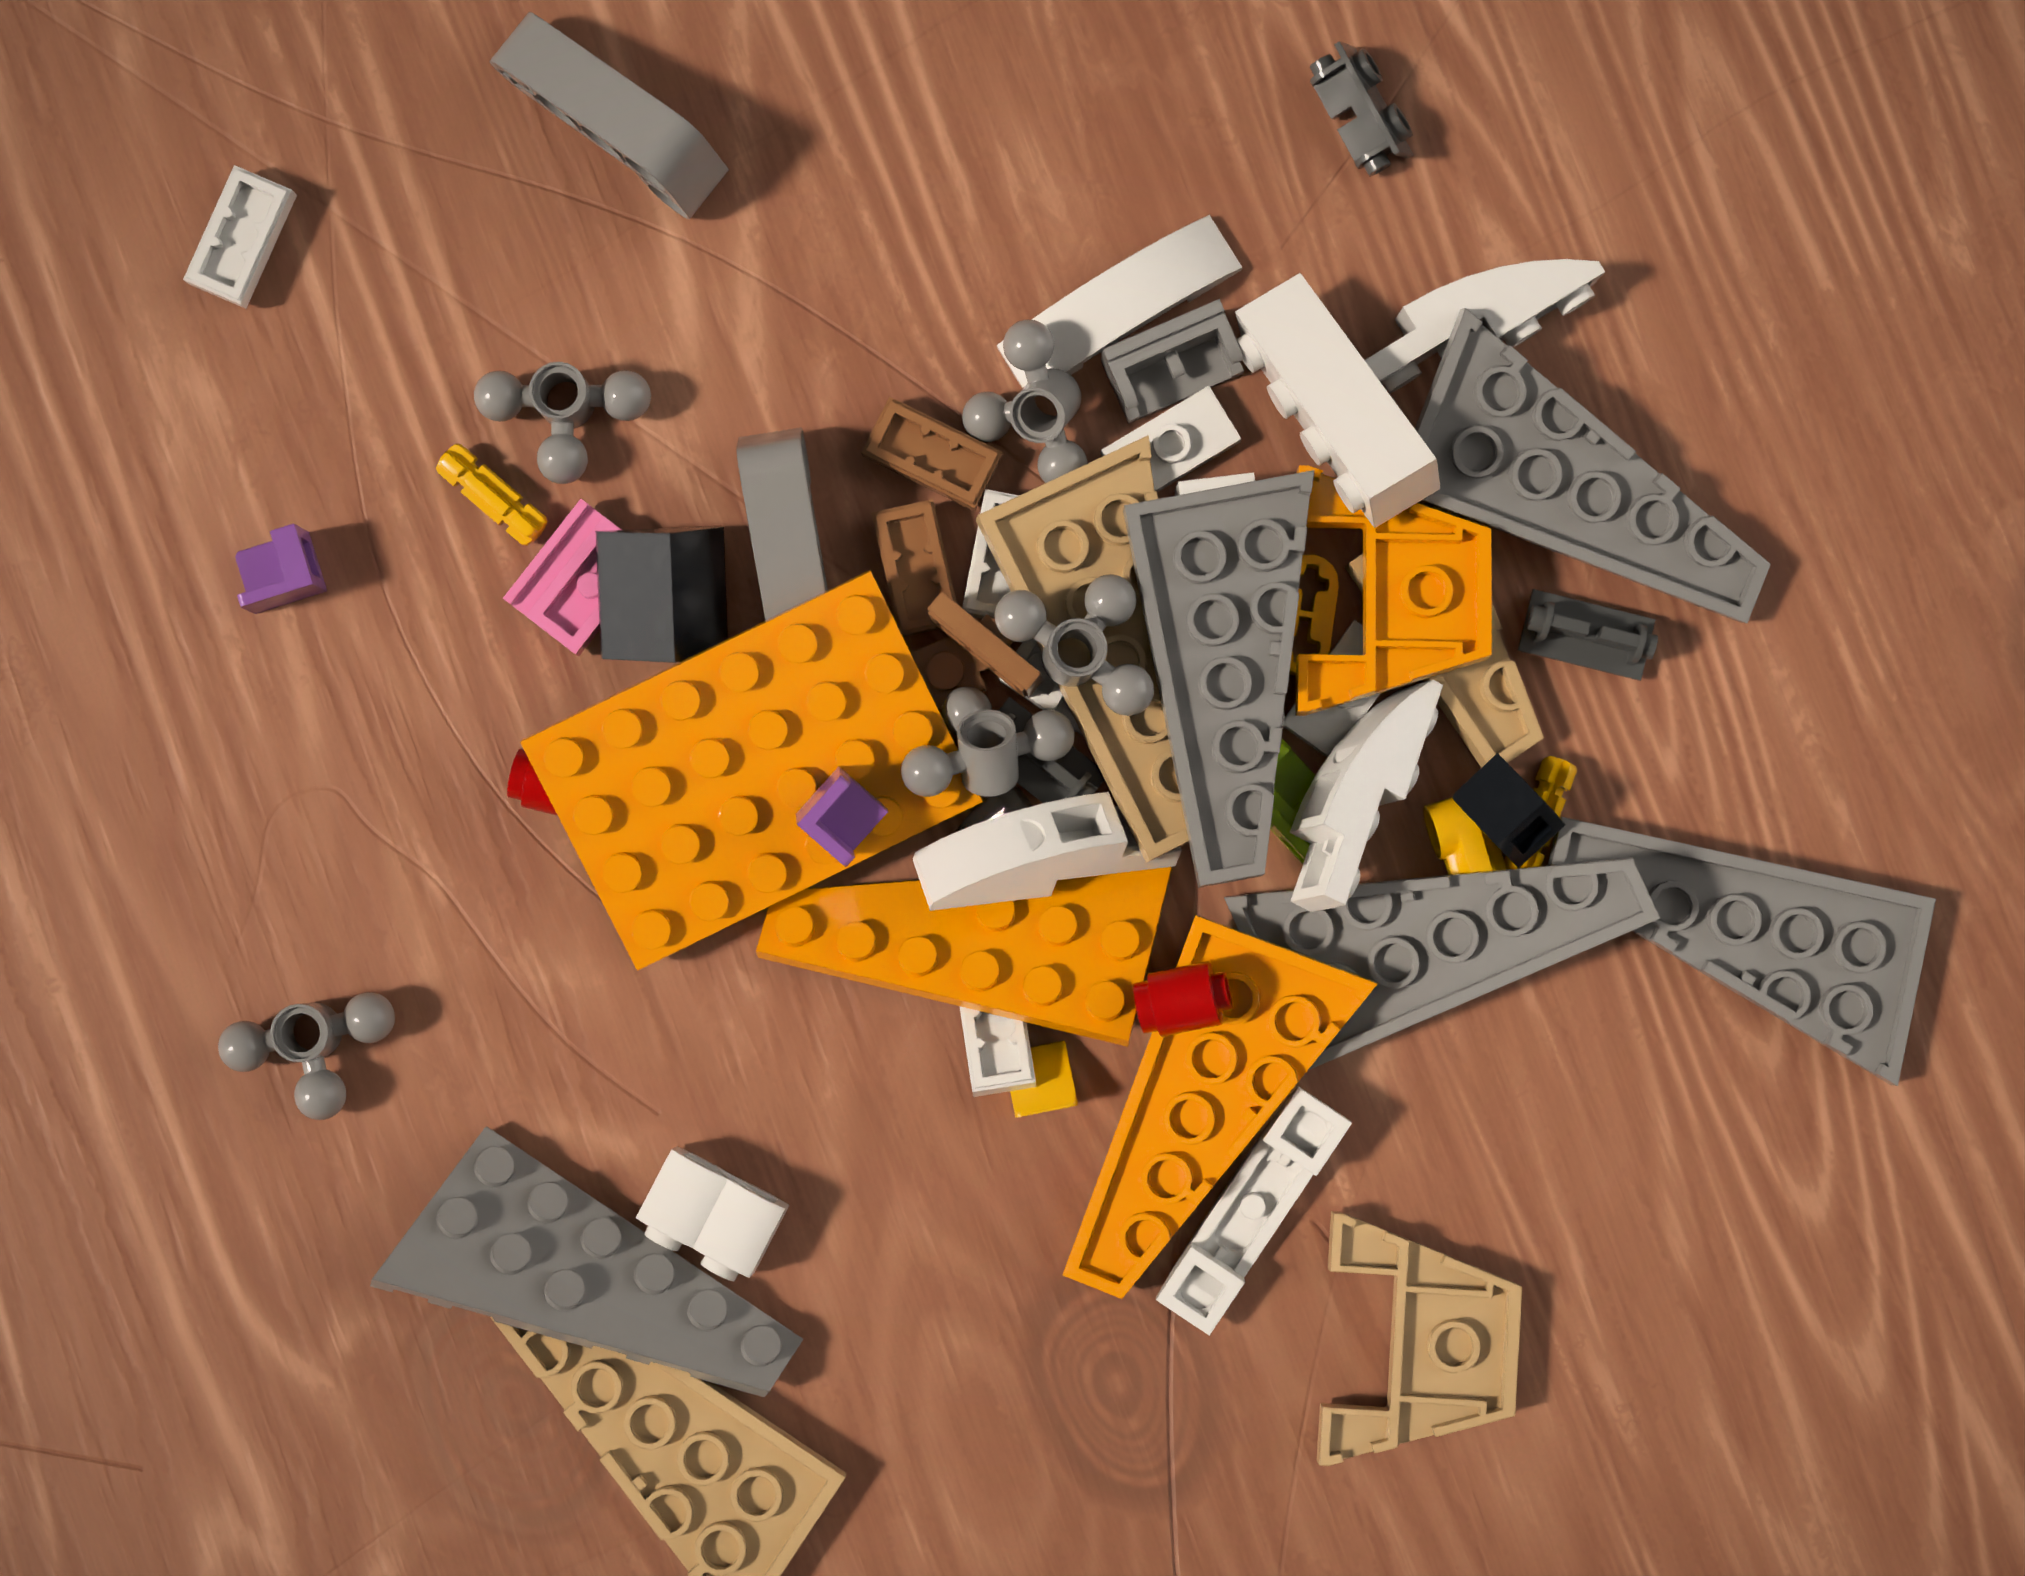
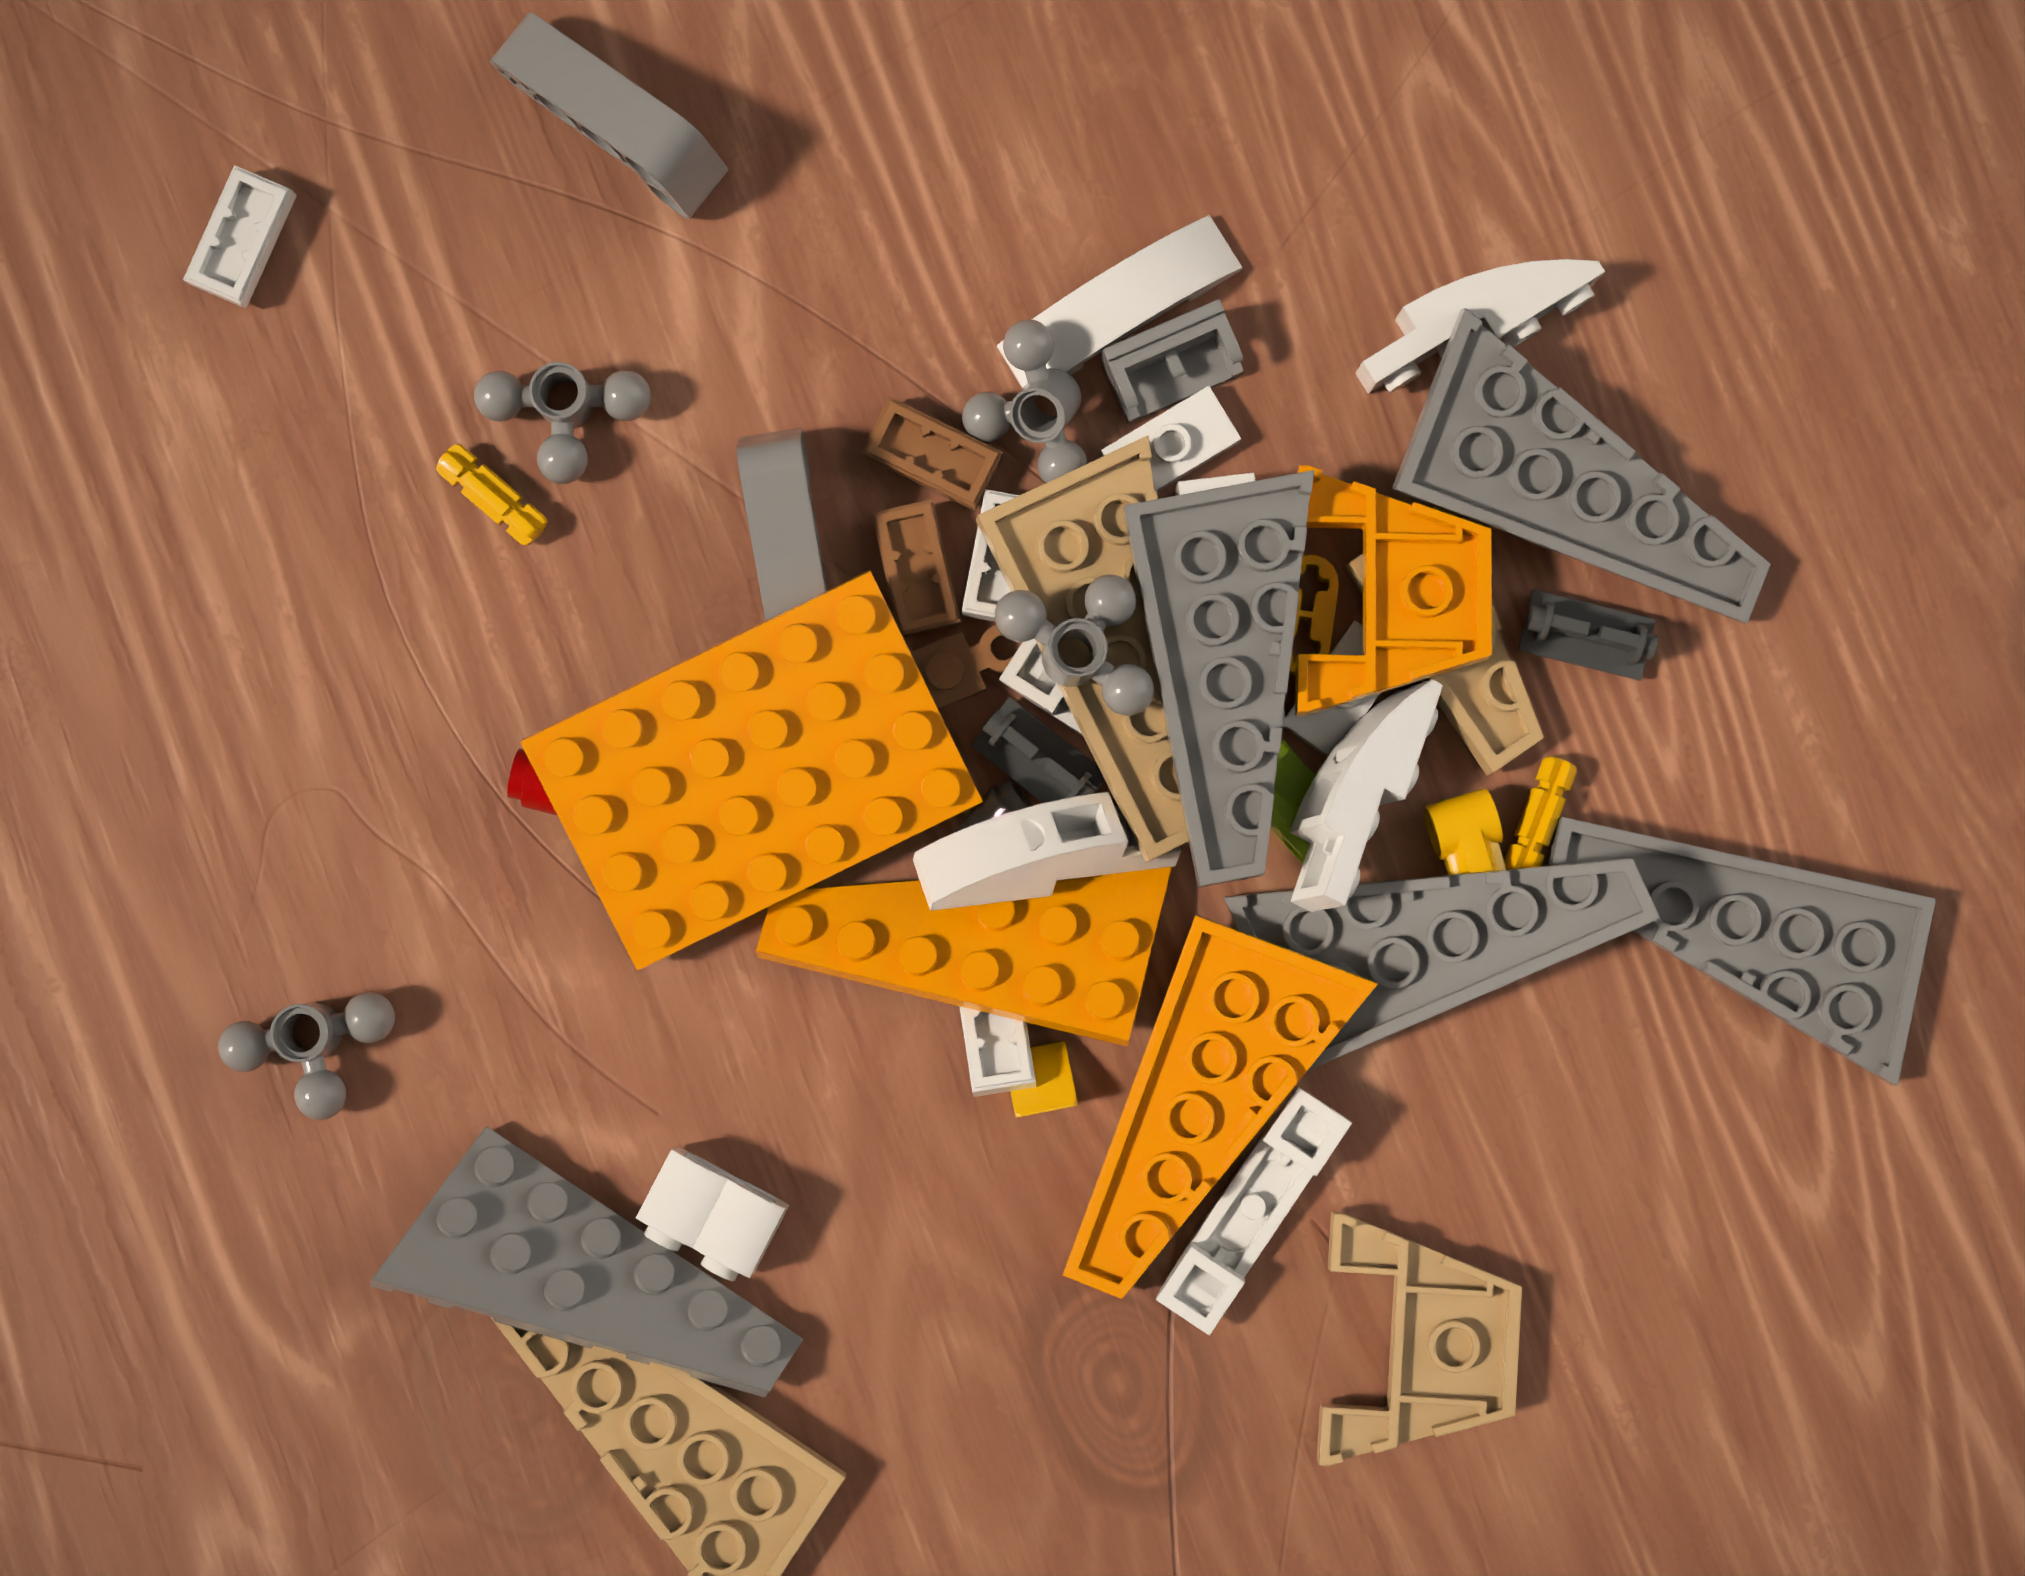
medium lavender panel [235,523,327,614] -> none
bright pink plate [503,499,621,656] -> none
black slope [595,526,728,663] -> none
medium lavender panel [796,766,888,867] -> none
light grey piece [901,687,1075,797] -> none
medium nougat plate [927,591,1043,698] -> none
red brick [1133,961,1233,1037] -> none
white brick [1235,273,1440,528] -> none
dark grey hinge [1310,41,1414,177] -> none
black panel [1453,753,1566,868] -> none

